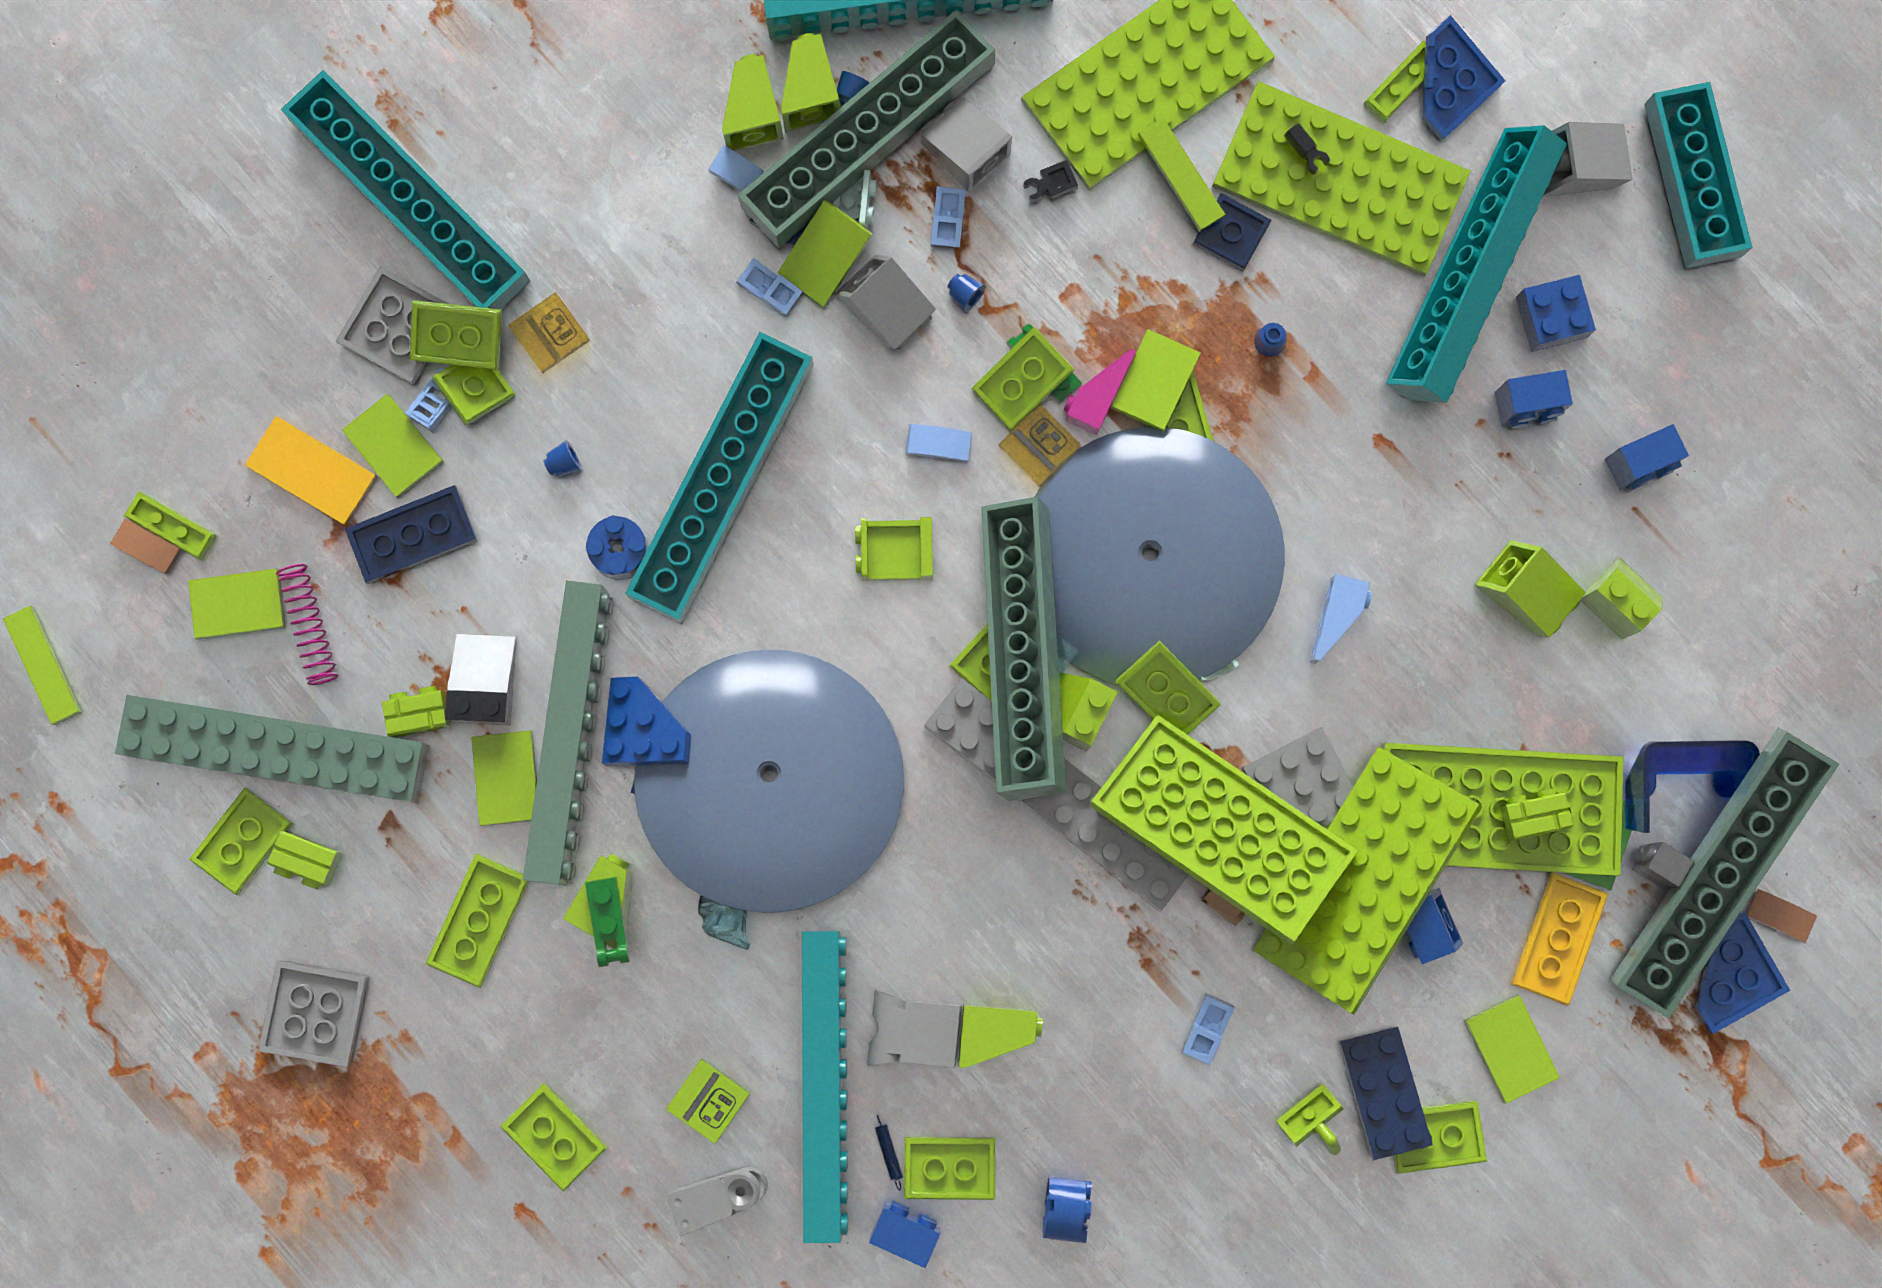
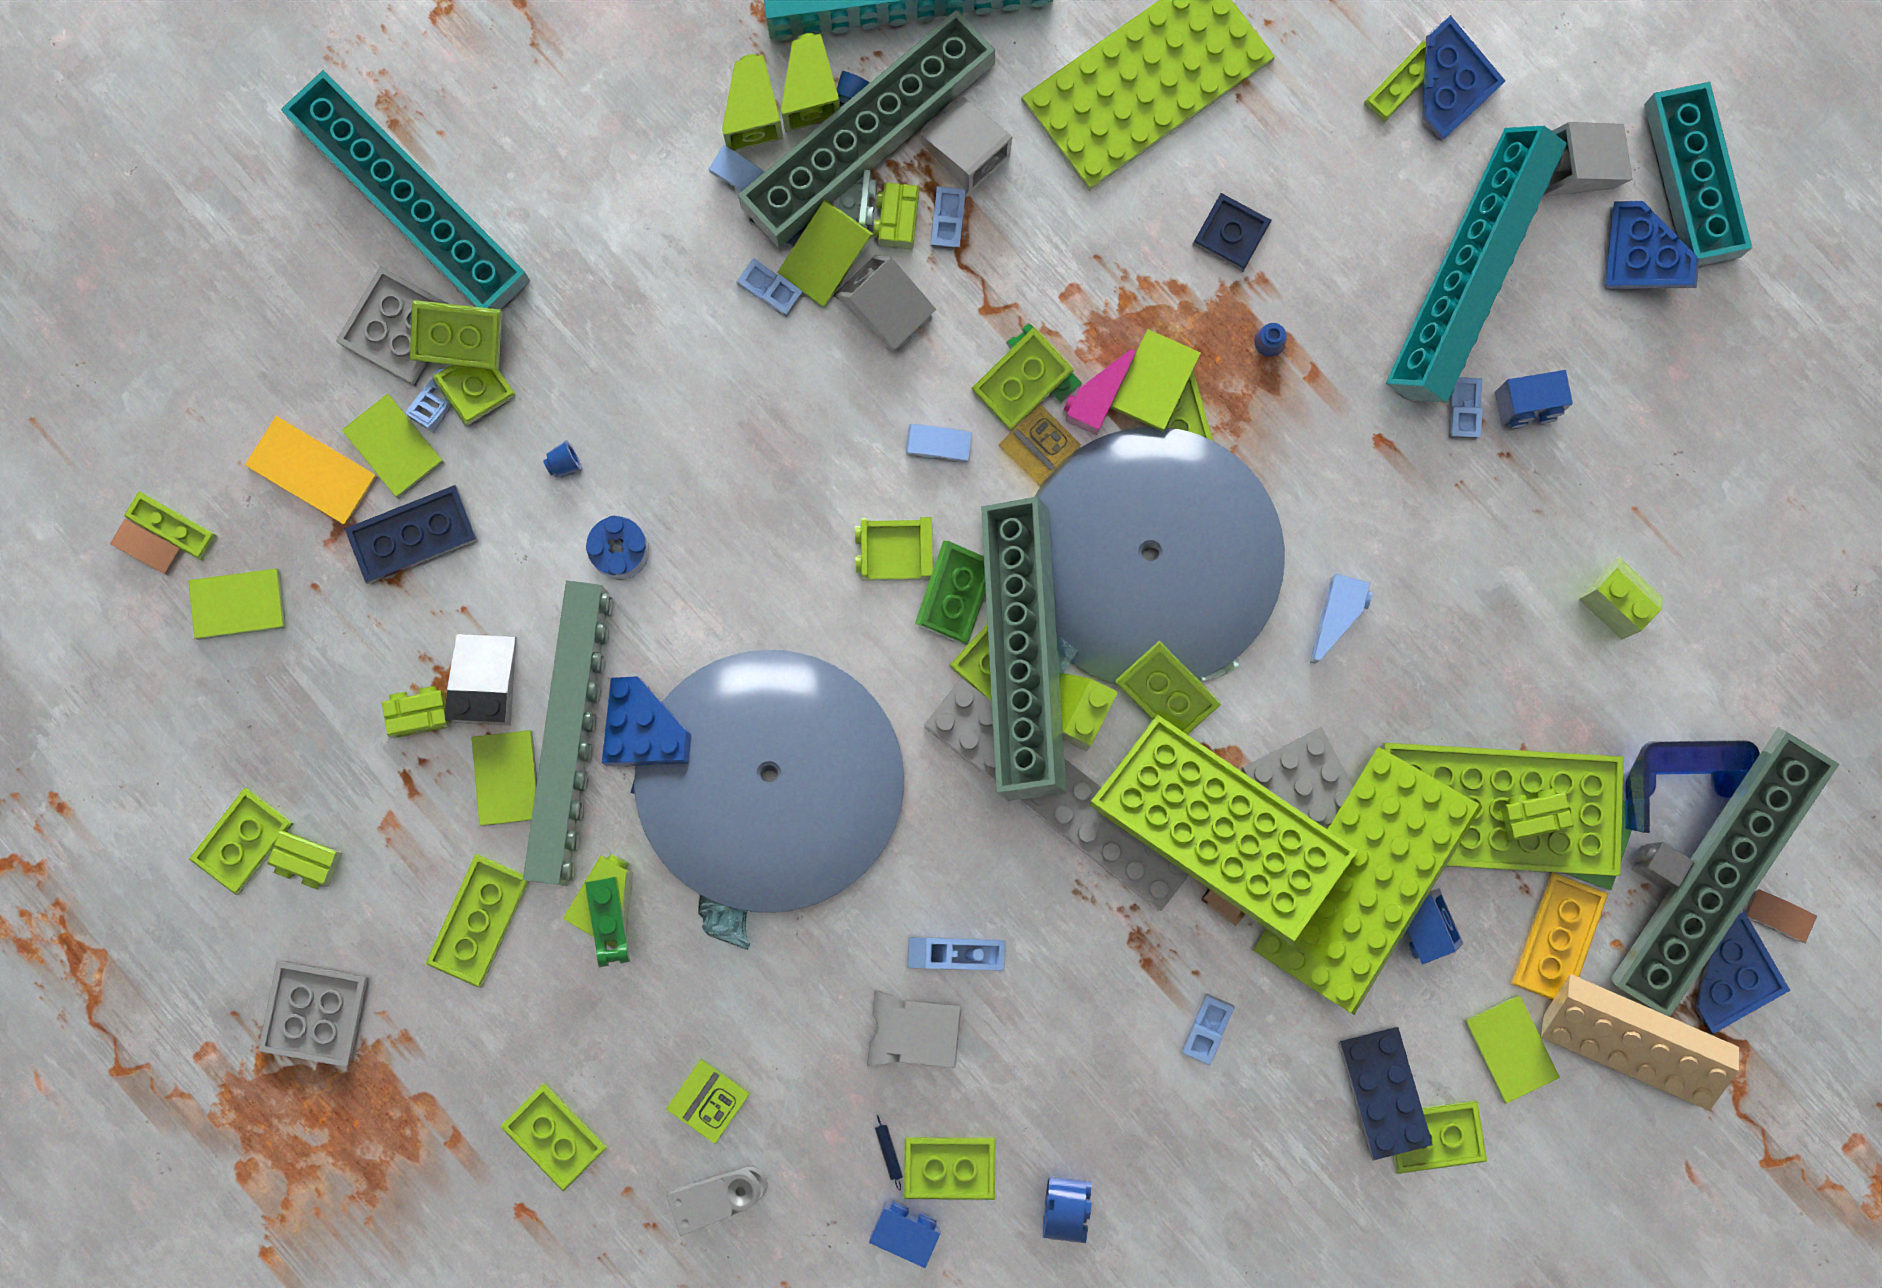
lime tile [3,606,81,725] -> none
sand green brick [115,695,429,803] -> none
dark pink piece [276,564,339,685] -> none
clear yellow tile [508,292,590,374] -> none
teal brick [625,331,814,624] -> none
teal brick [802,931,848,1243] -> none
blue hat [947,274,986,311] -> none
lime slope [958,1004,1043,1068] -> none
black plate [1023,160,1078,203] -> none
lime tile [1138,117,1226,232] -> none
lime plate [1212,81,1471,277] -> none
lime plate [1276,1084,1344,1155] -> none
black bar [1284,123,1330,175] -> none
lime slope [1474,540,1586,638] -> none
blue brick [1516,275,1596,352] -> none
blue brick [1605,424,1689,491] -> none
none -> lime brick [873,182,919,250]
none -> light blue slope [908,937,1005,971]
none -> bright green tile [915,540,986,645]
none -> light blue slope [1450,377,1483,437]
none -> tan brick [1541,974,1739,1111]
none -> blue plate [1606,201,1699,289]

